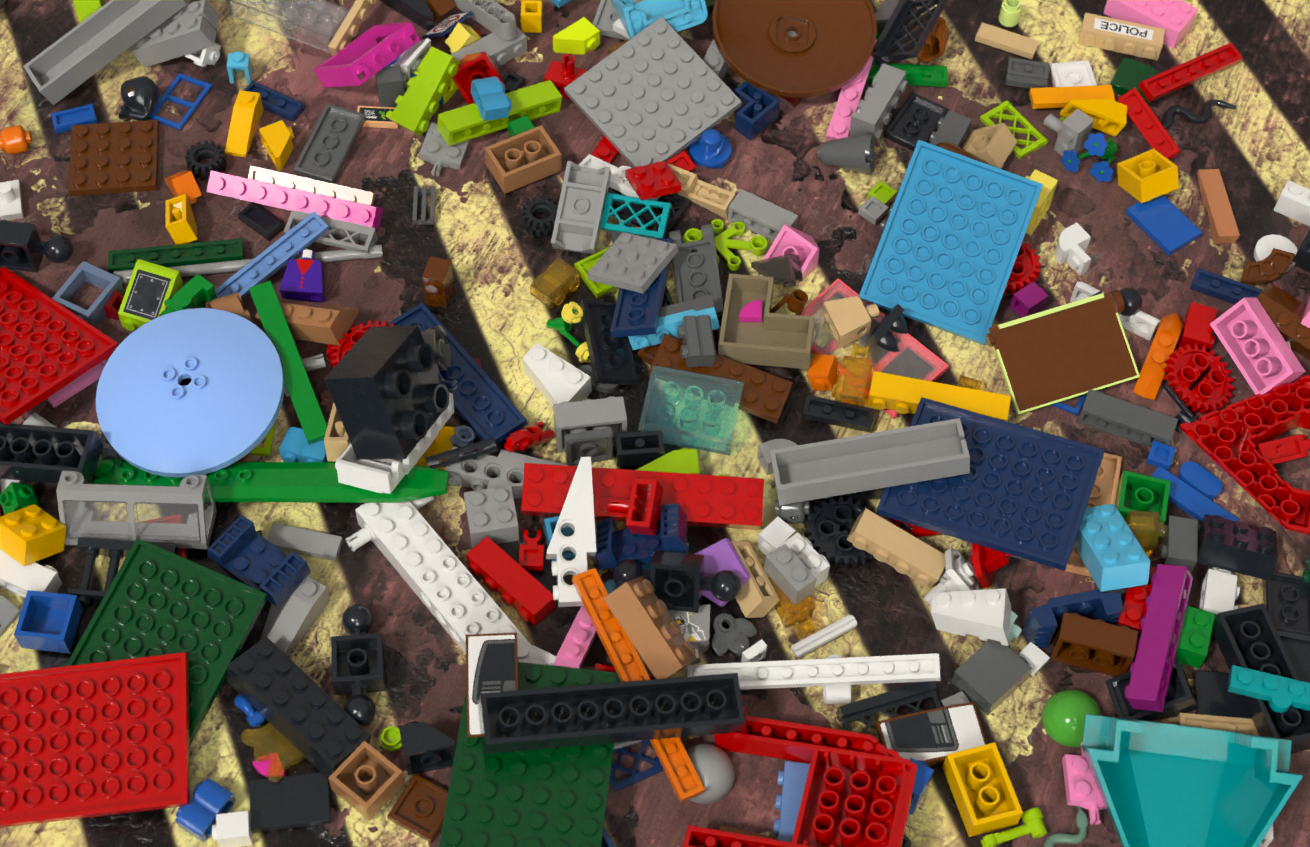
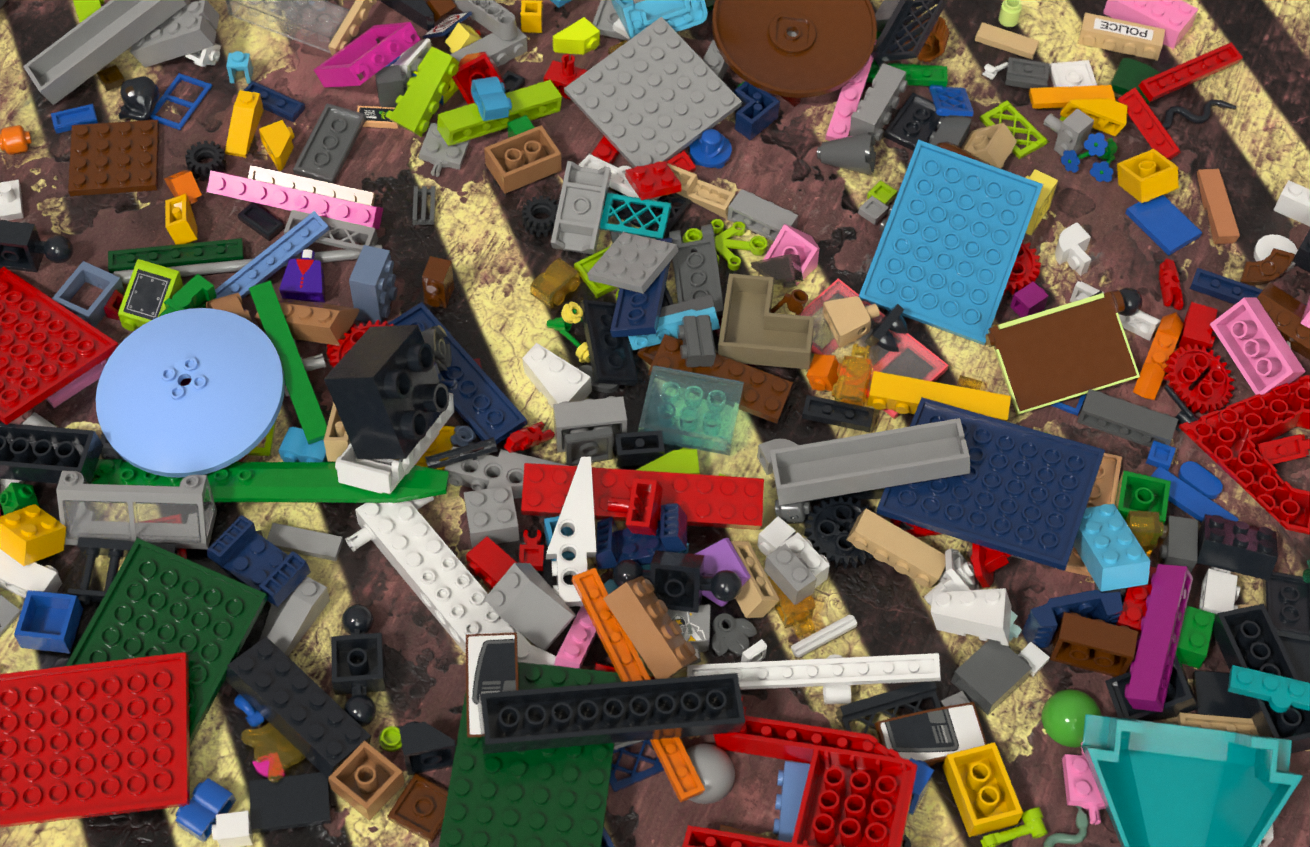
dark pink tile [739,300,762,322] -> none
none -> dark brown plate [97,65,125,91]
none -> sand blue brick [349,245,397,324]
none -> light grey slope [485,563,576,651]
none -> blue window [929,85,974,116]
none -> white hand [982,62,1008,79]
none -> red hinge [1159,258,1183,310]

